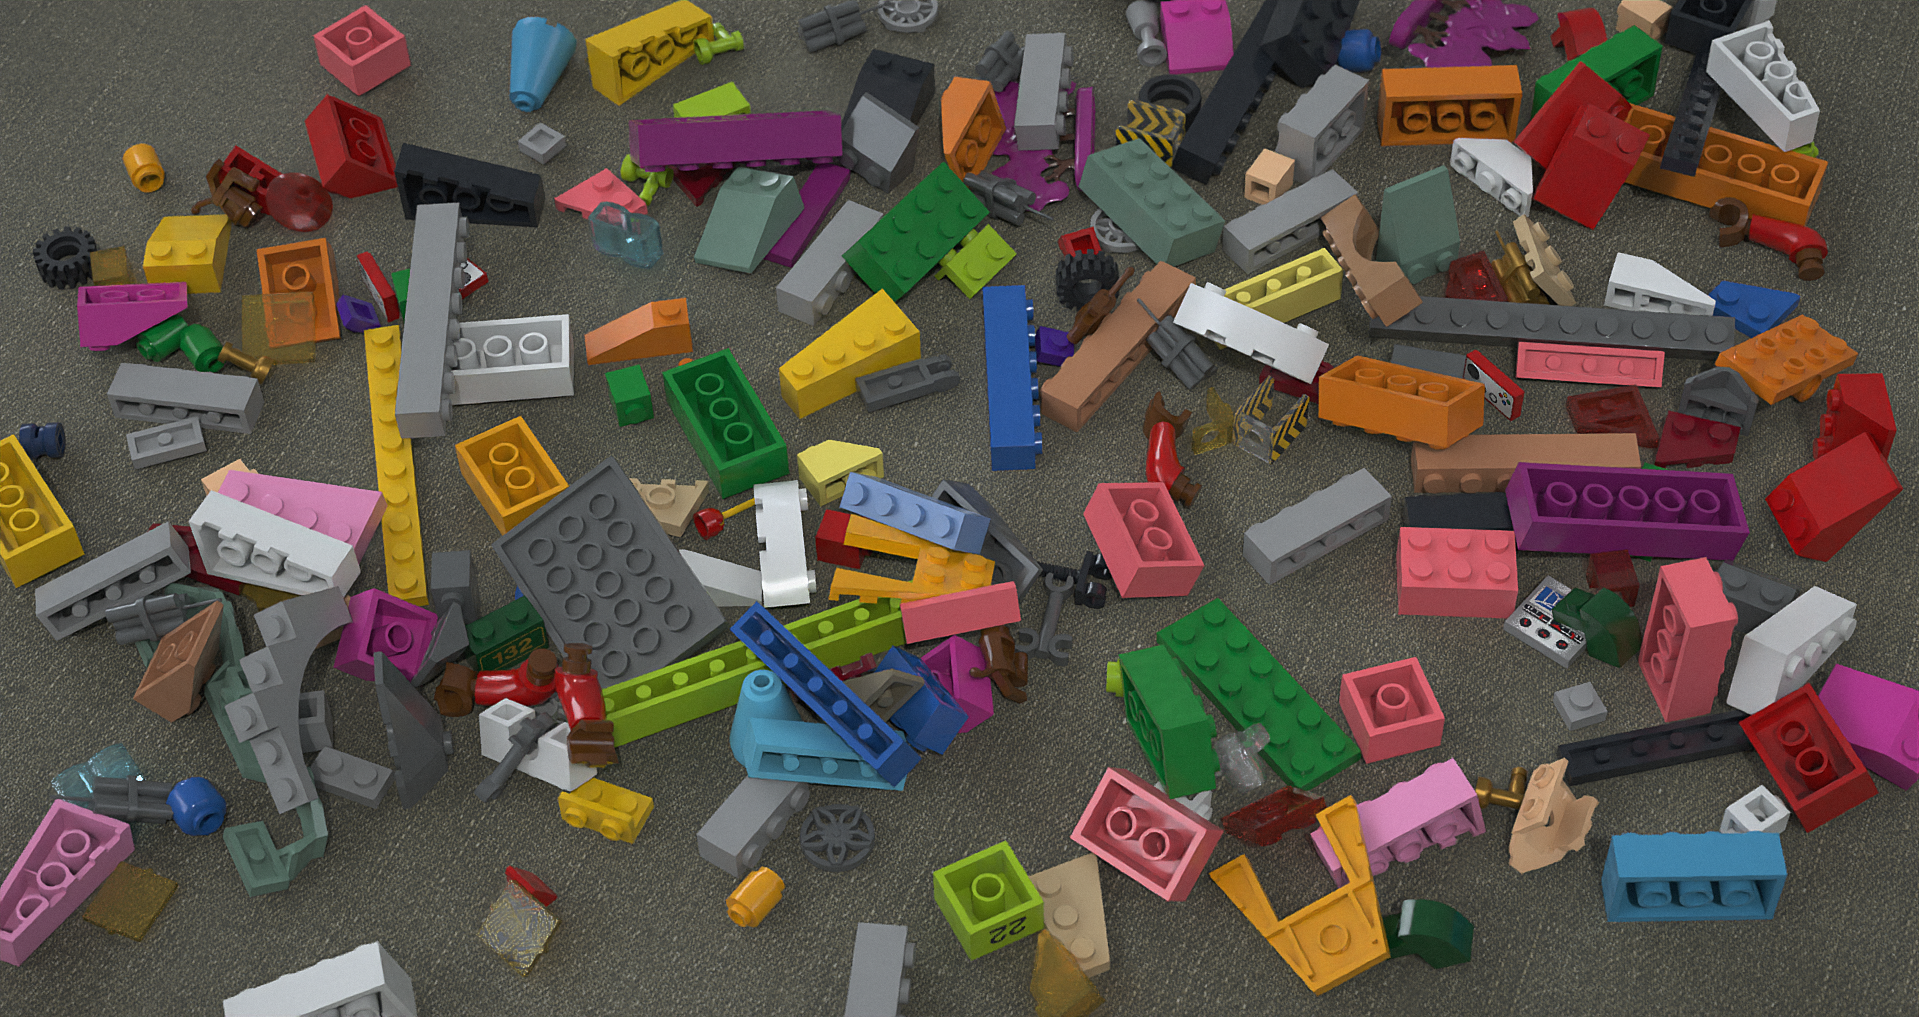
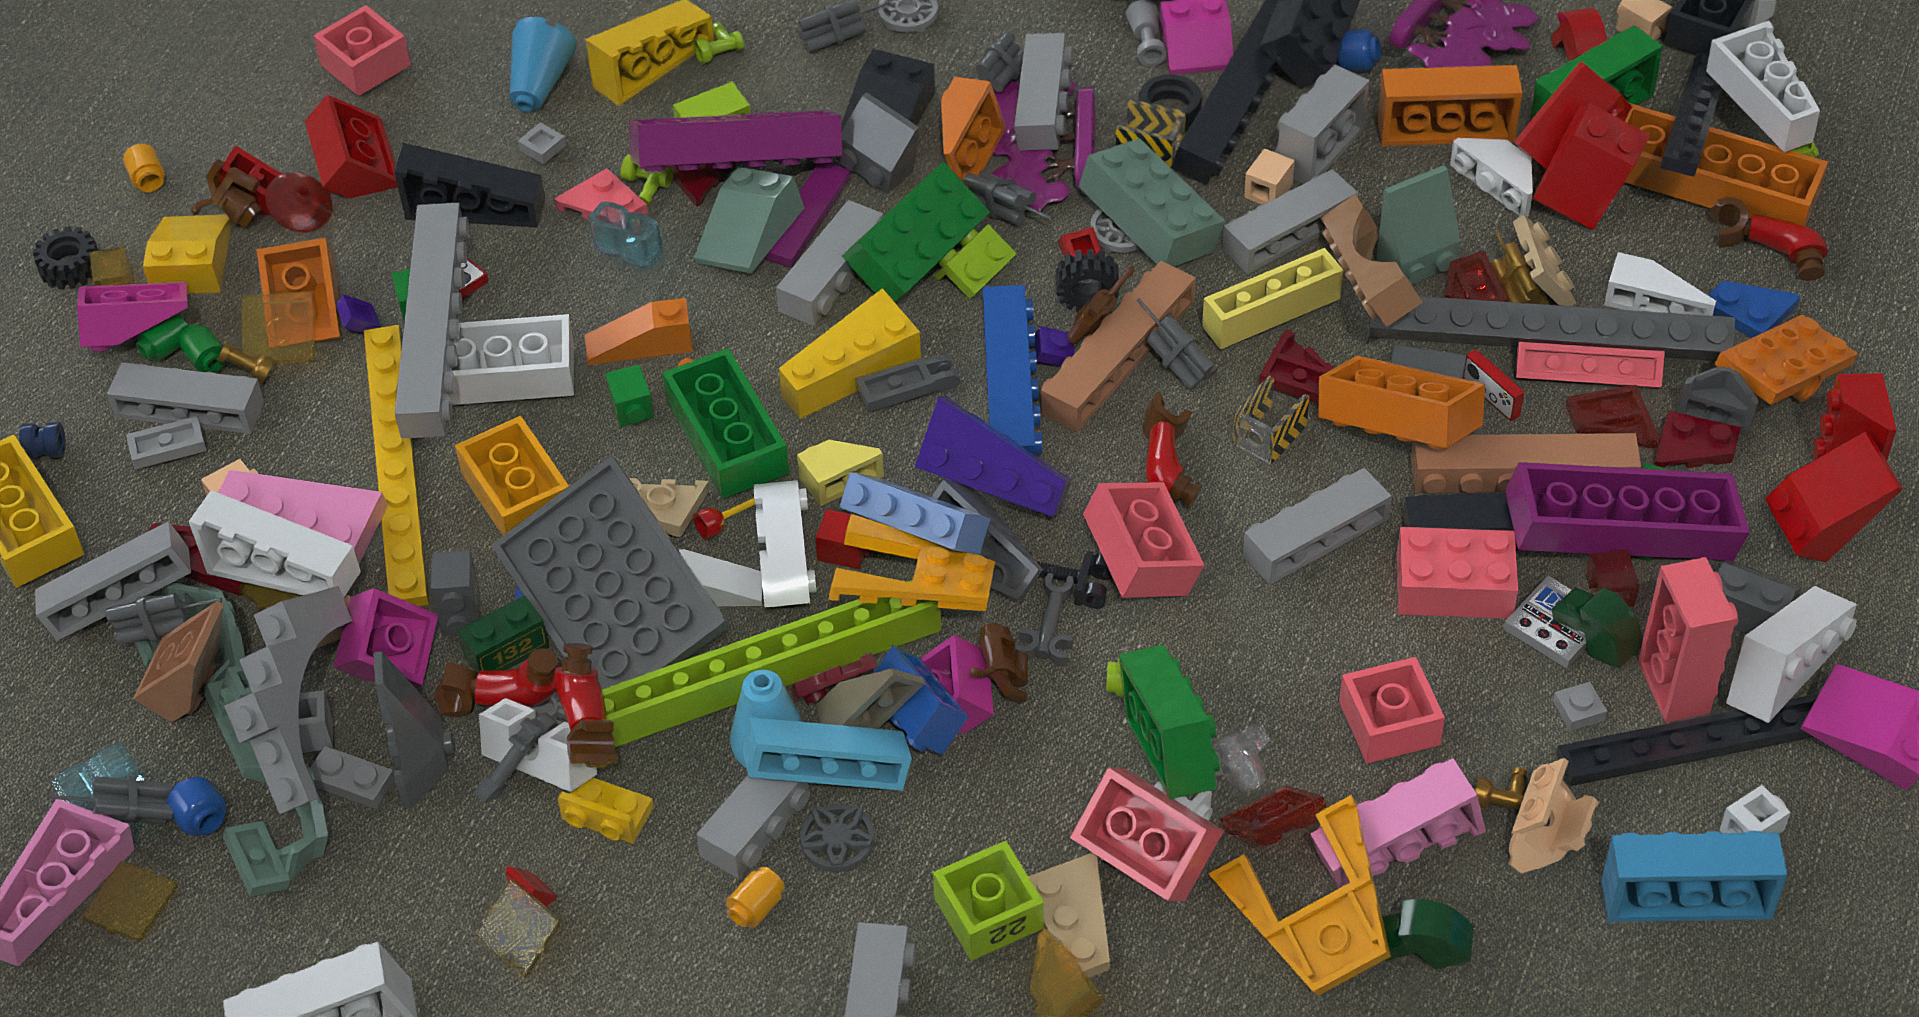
red tile [356,251,400,323] -> none
dark grey slope [410,602,469,688] -> none
blue brick [730,601,922,787] -> none
coral tile [900,581,1021,644] -> none
green plate [1156,598,1361,797] -> none
white brick [1173,282,1329,384] -> none
clear yellow bracket [1192,387,1234,455] -> none
red slope [1739,683,1879,833] -> none
none -> dark purple wedge [915,396,1072,517]

